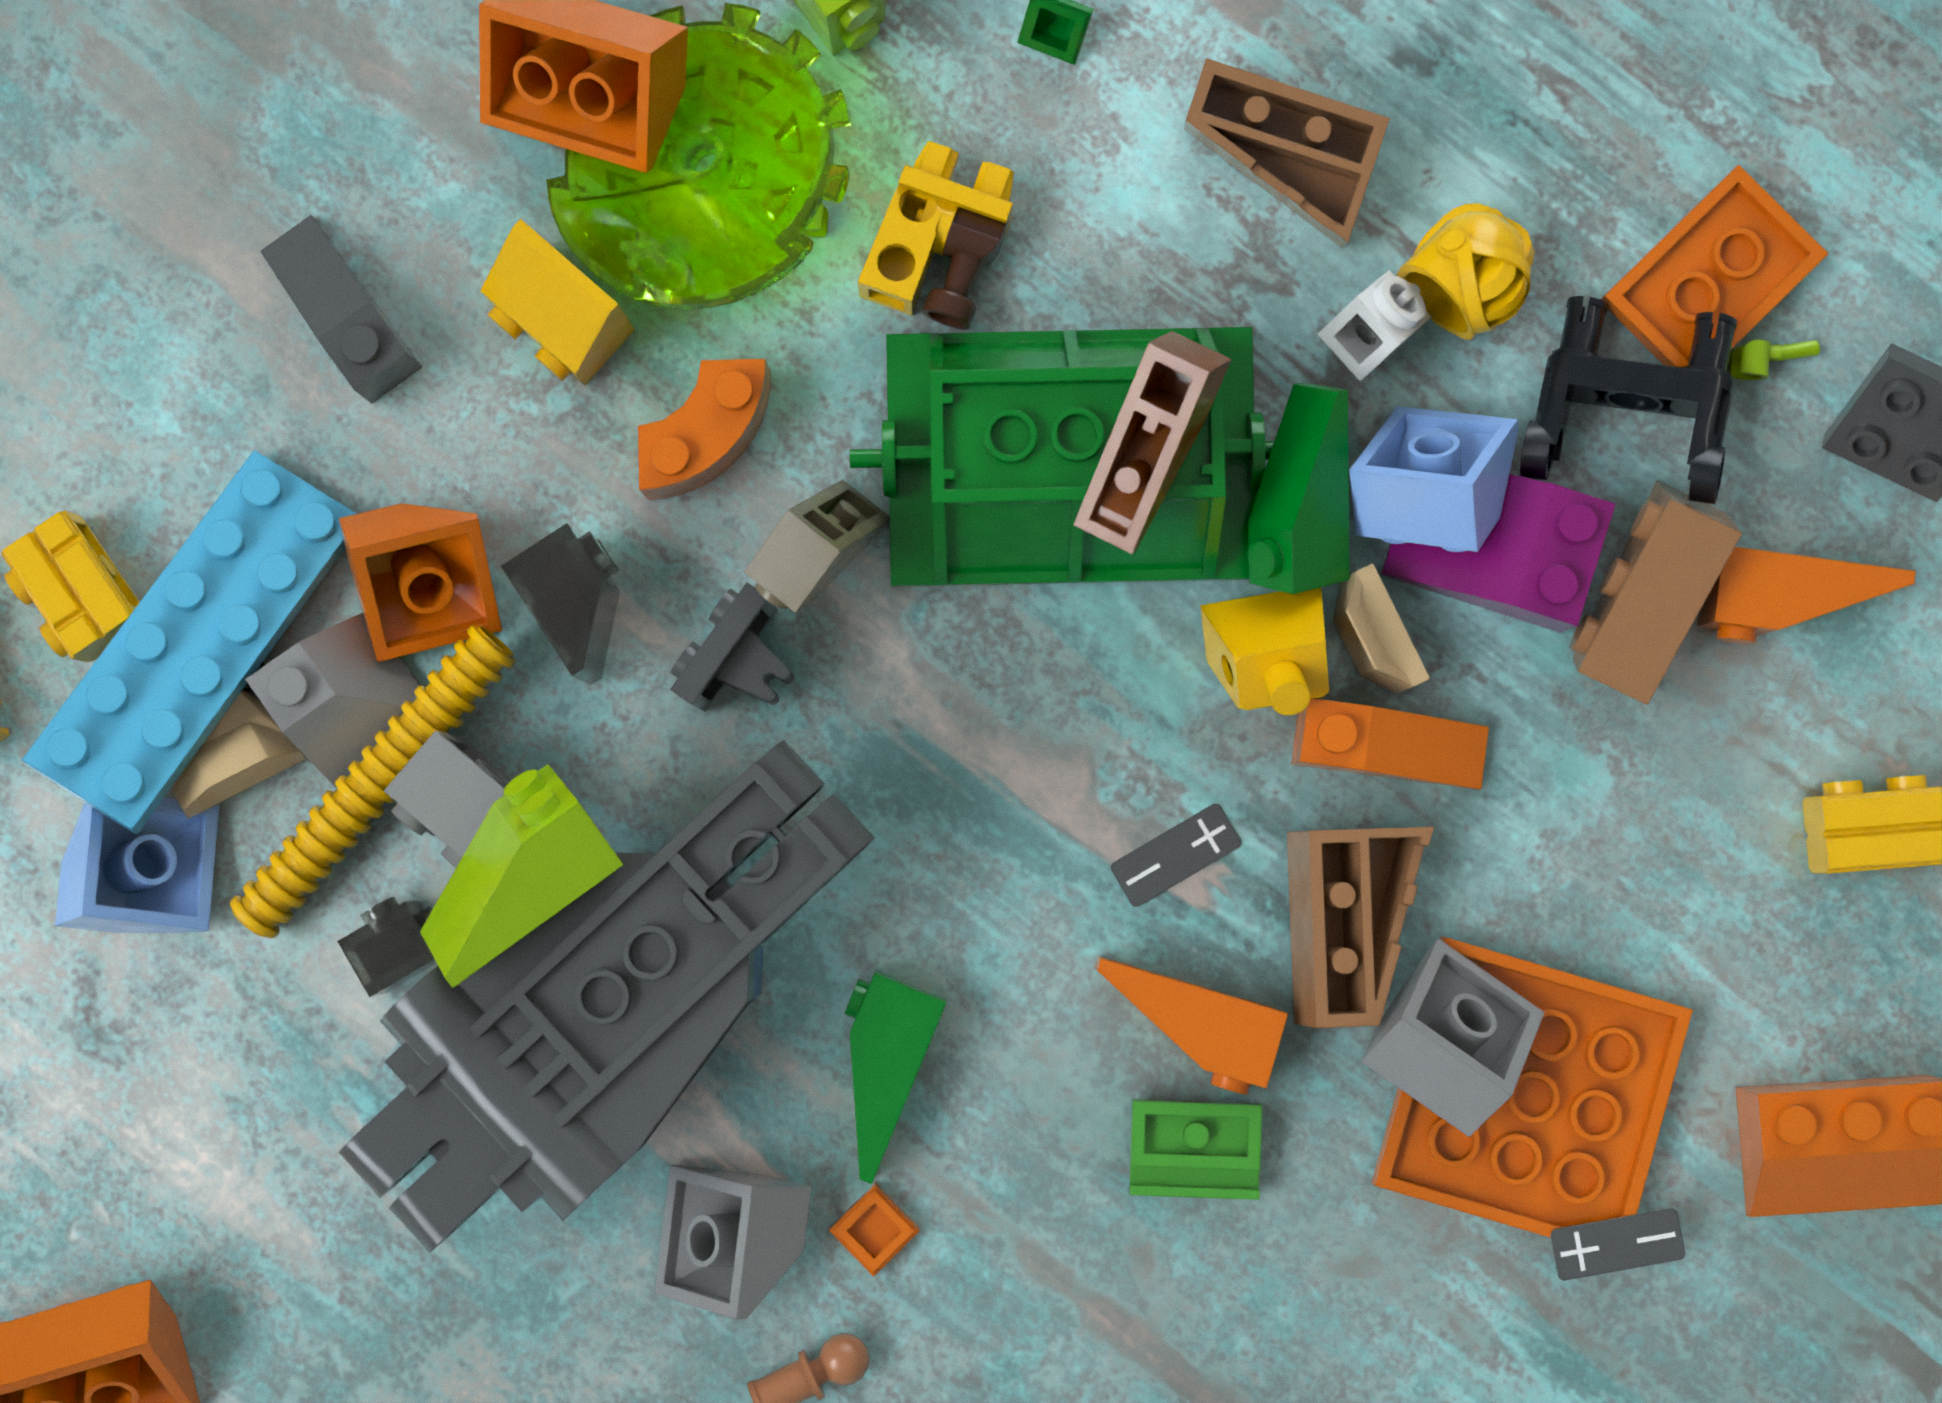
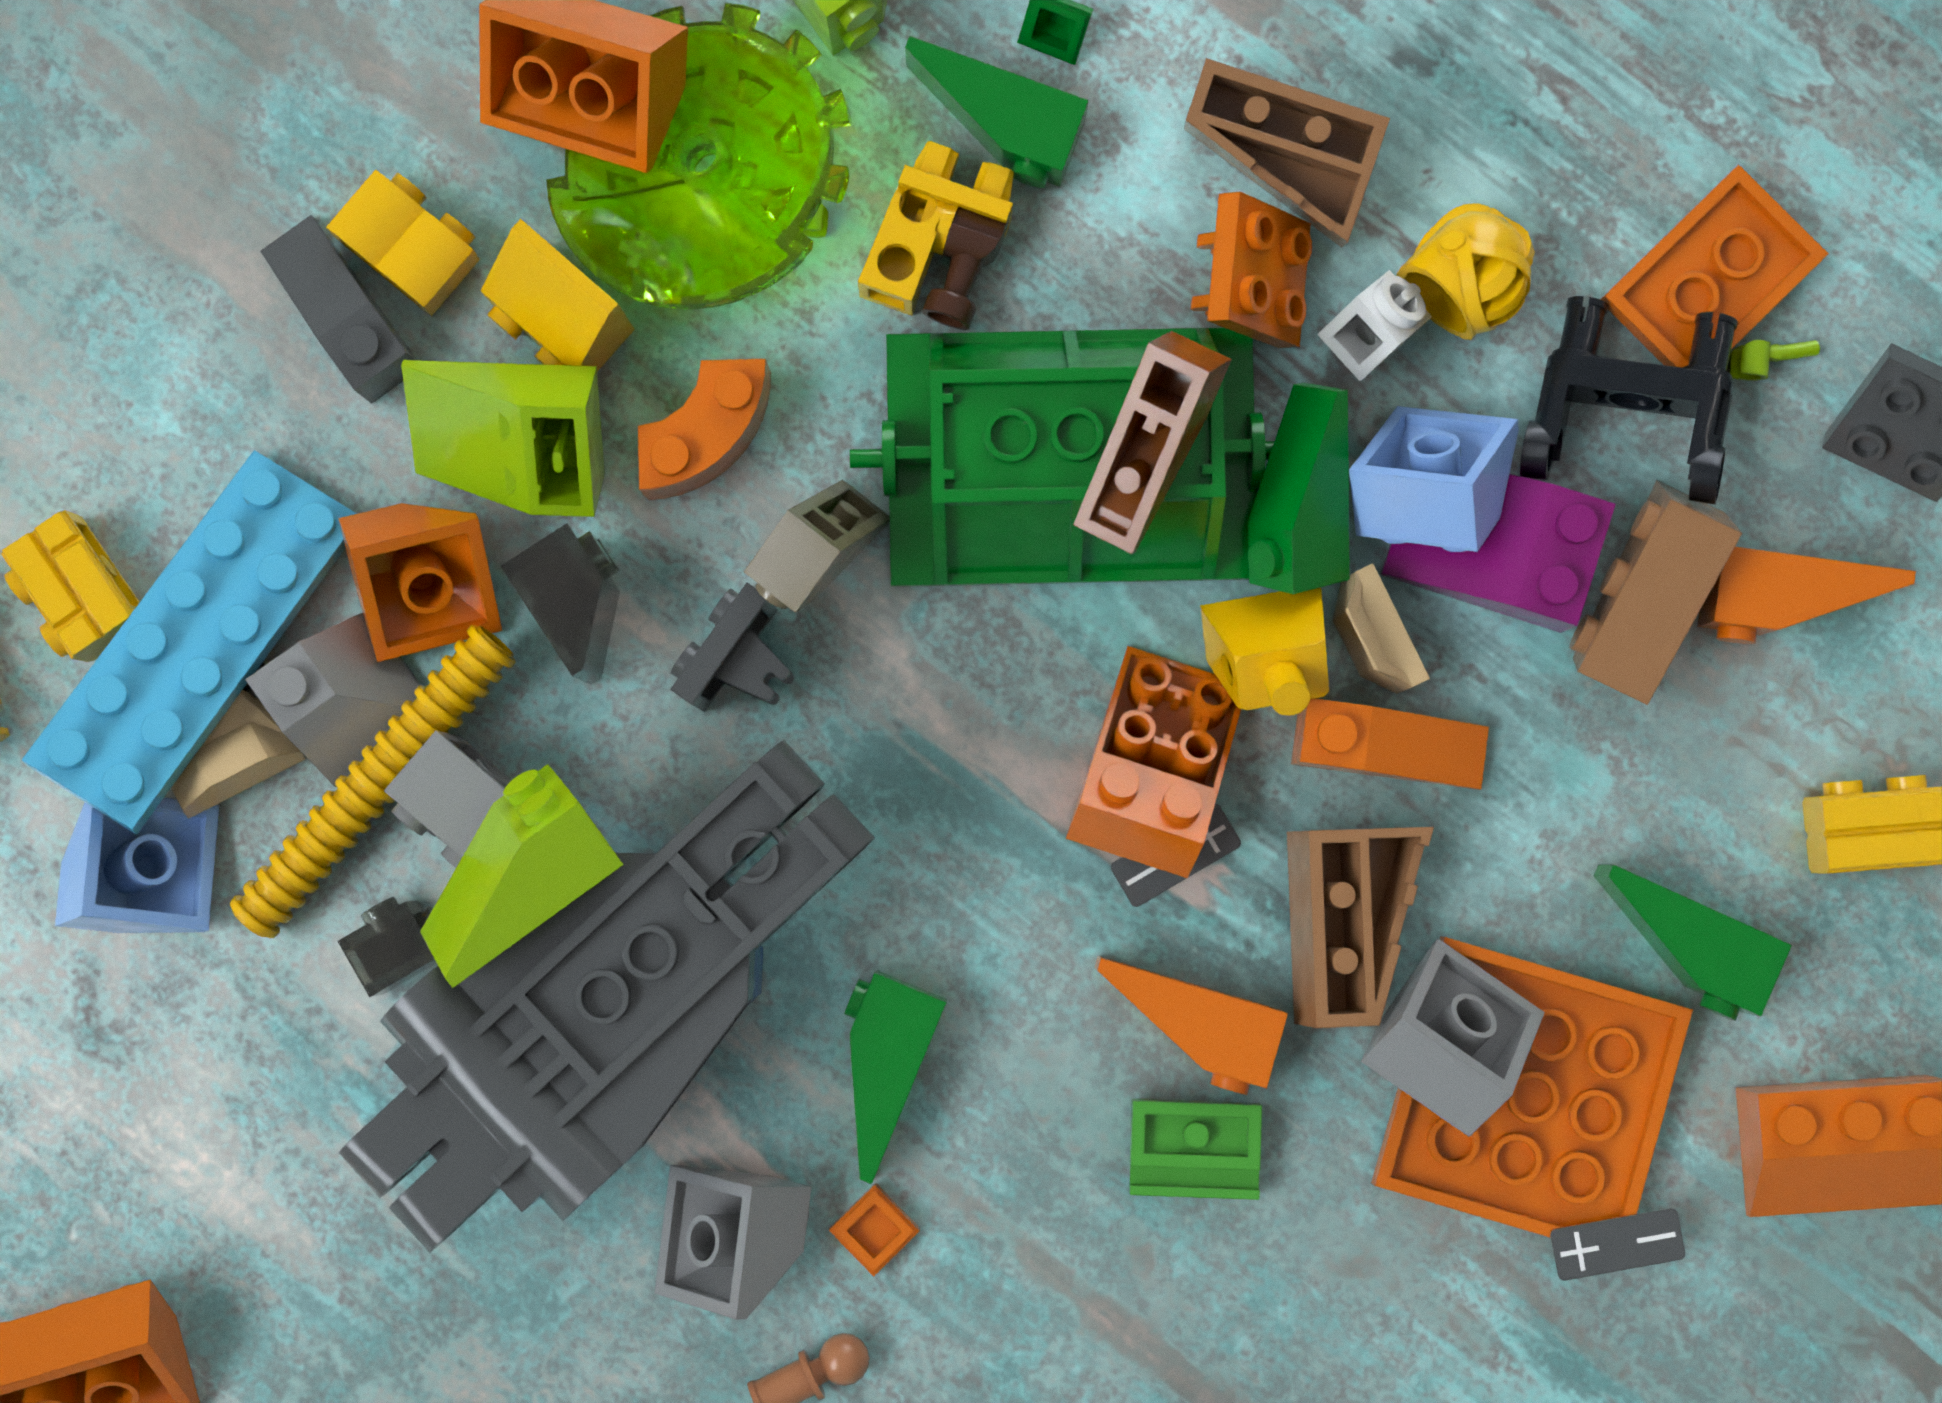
none -> yellow brick [326,169,480,317]
none -> lime slope [401,360,605,517]
none -> green slope [905,36,1089,188]
none -> orange slope [1066,646,1241,878]
none -> orange plate [1191,192,1312,348]
none -> green slope [1594,864,1792,1021]

